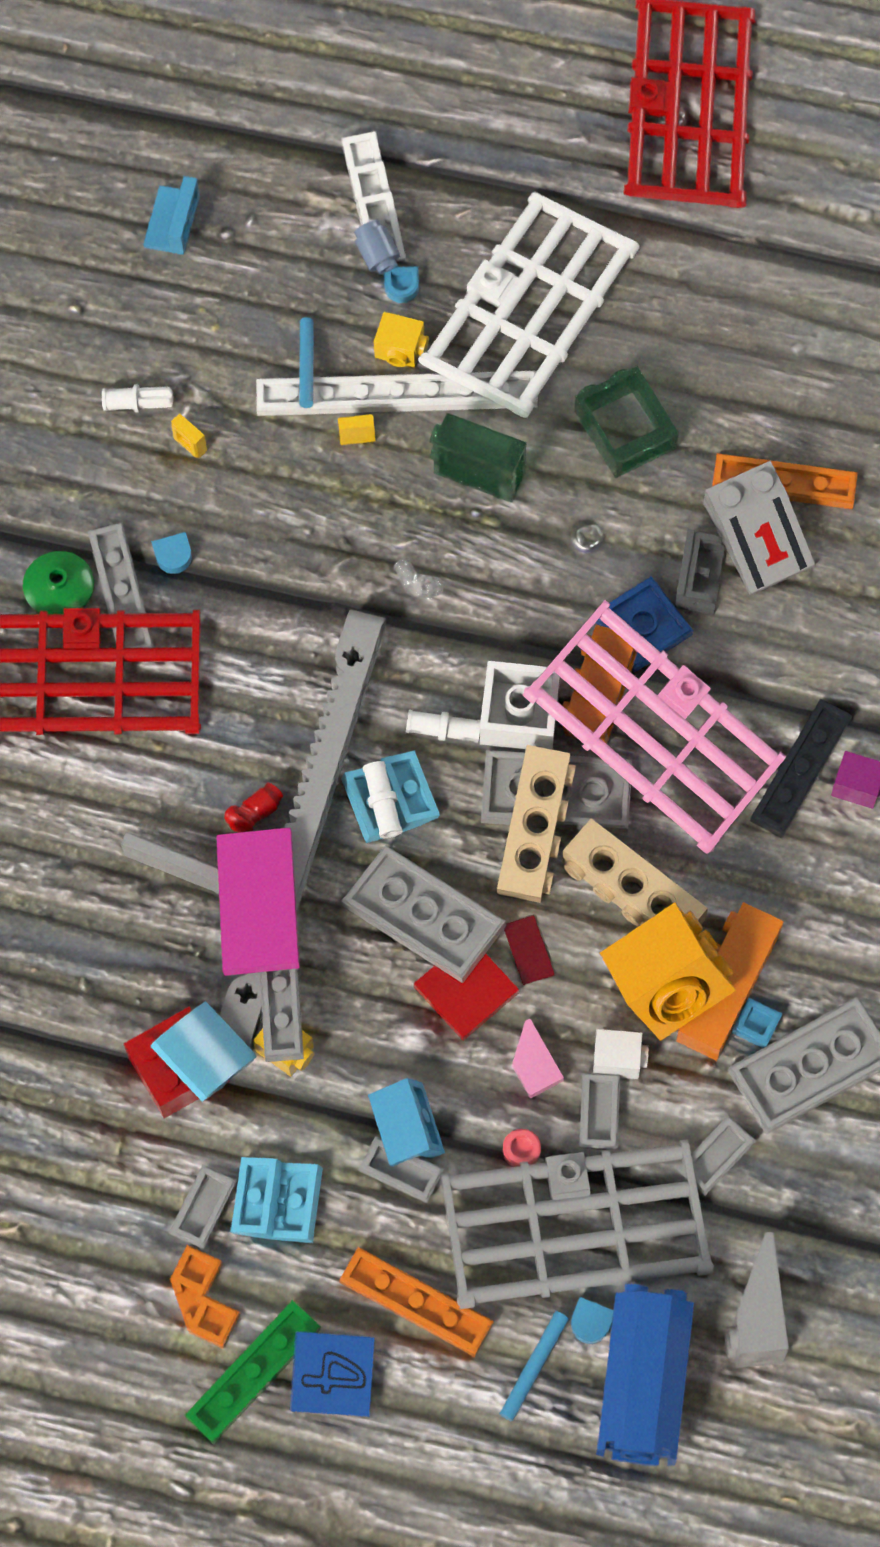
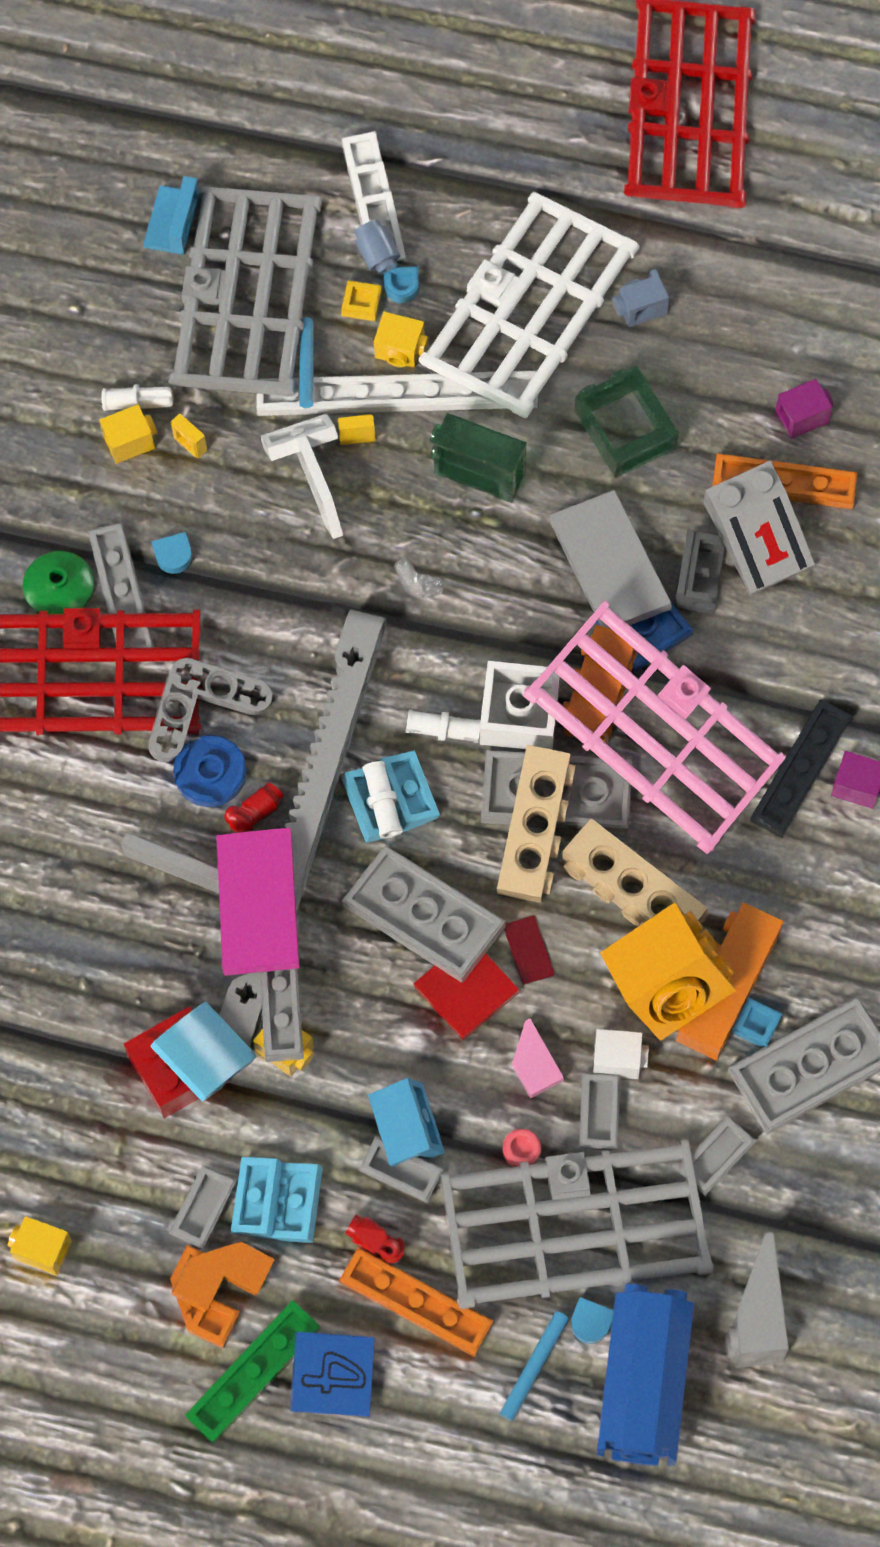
none -> yellow brick [8,1216,72,1276]
none -> yellow brick [99,404,157,464]
none -> light grey beam [148,658,272,762]
none -> light grey door [169,187,322,397]
none -> orange tile [170,1242,275,1312]
none -> blue tile [173,735,247,807]
none -> white piece [260,414,343,539]
none -> yellow tile [341,280,382,321]
none -> red arm [345,1214,405,1263]
none -> light grey tile [549,490,671,629]
none -> sand blue brick [613,269,669,328]
none -> magenta brick [775,379,834,439]

